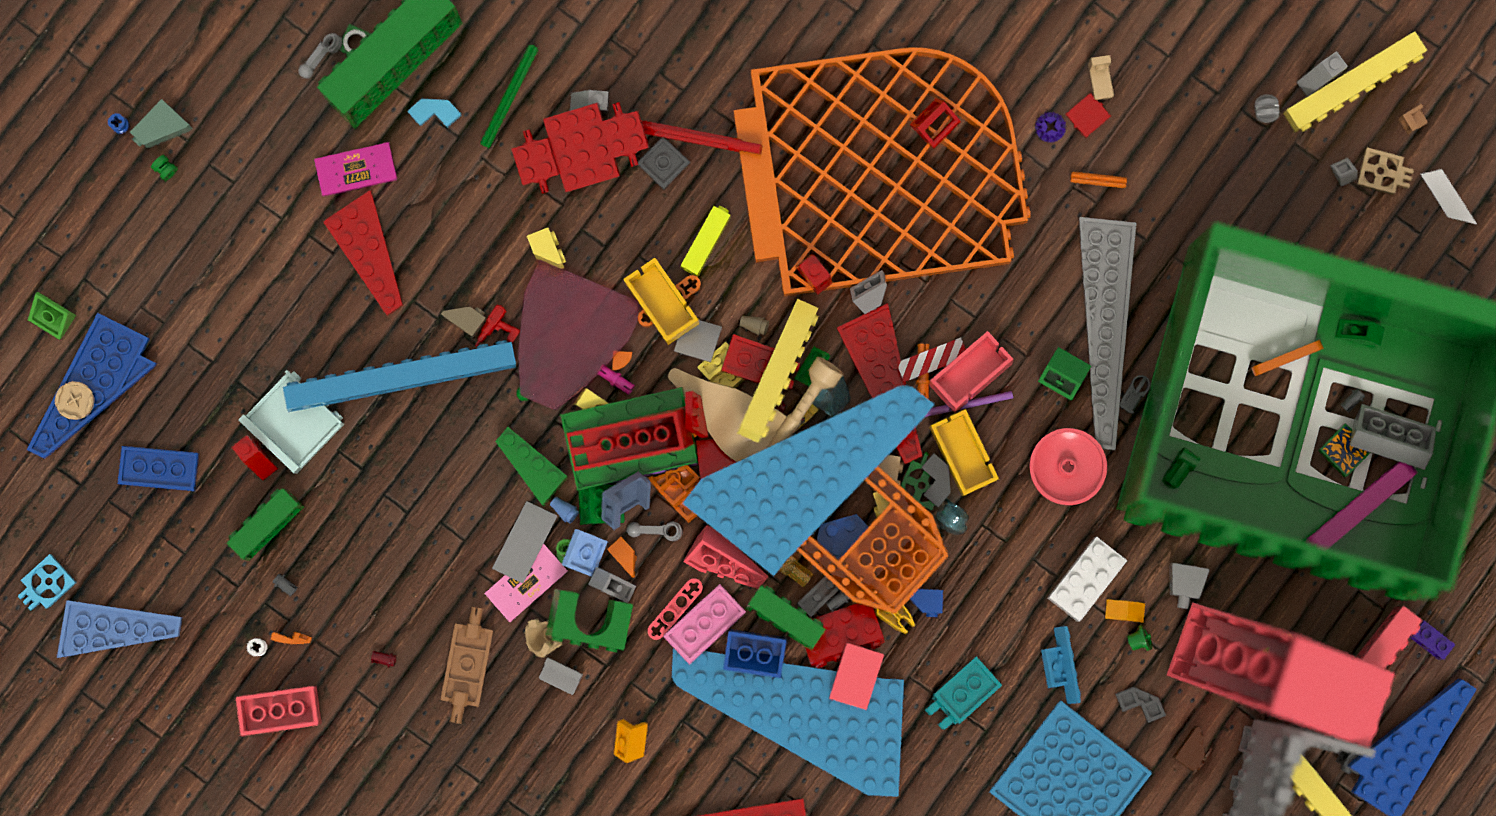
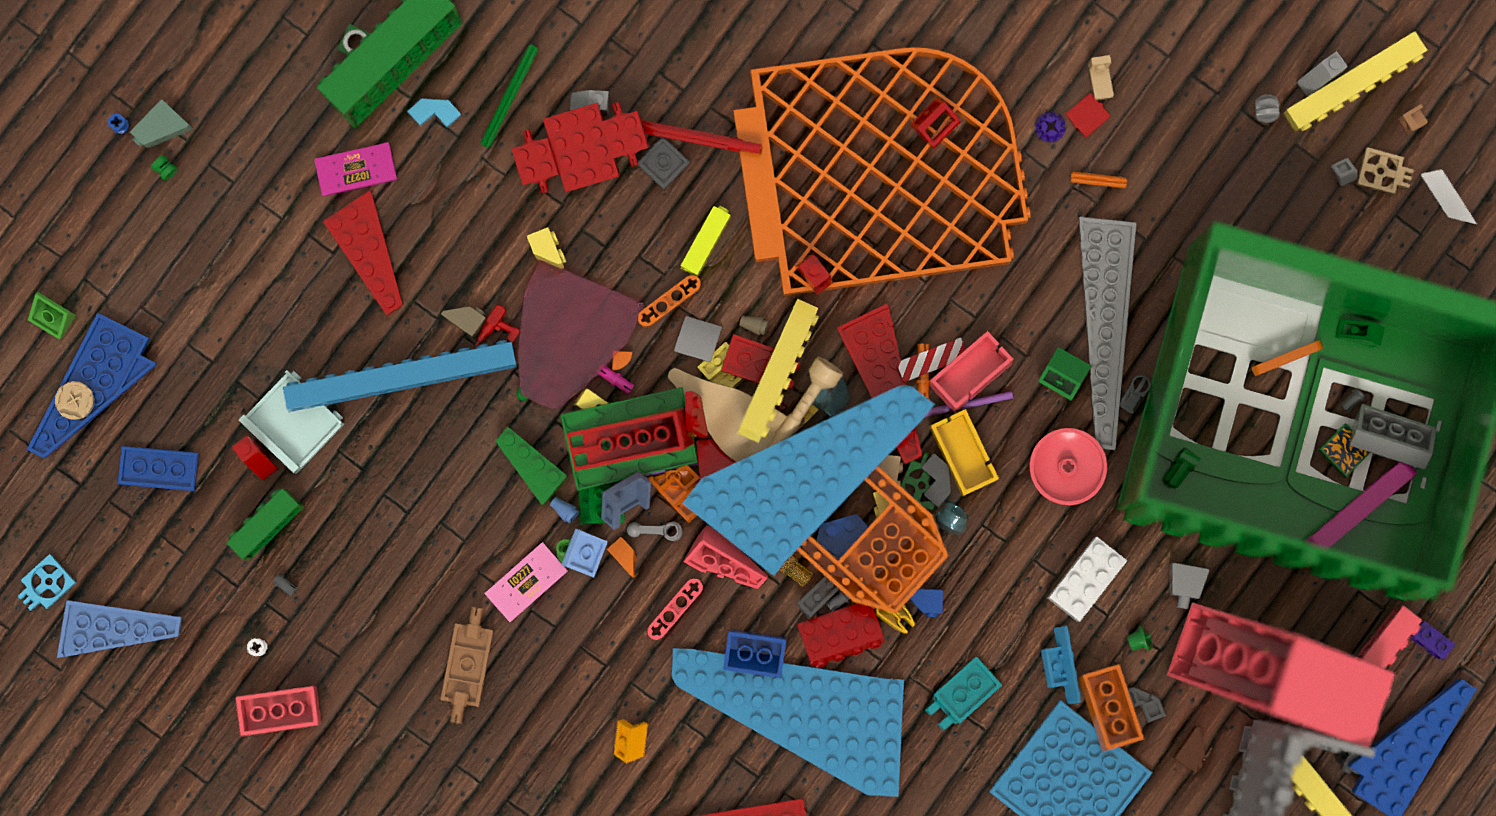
orange slope [271,632,312,644] -> none
light grey piece [298,33,342,78] -> none
dark red pin [371,650,397,668] -> none
light grey sticker [492,501,557,583] -> none
tan helmet [525,619,563,657] -> none
light grey panel [539,658,583,695] -> none
green arch [546,589,633,653] -> none
light grey slope [589,567,636,603] -> none
yellow piece [623,258,700,345] -> none
bright pink tile [663,584,746,665] -> none
green wedge [745,586,826,650] -> none
green tile [794,346,831,387] -> none
coral tile [829,642,884,710] -> none
light grey slope [850,270,887,314] -> none
light orange slope [1105,599,1145,623] -> none
none -> orange brick [1078,664,1144,752]

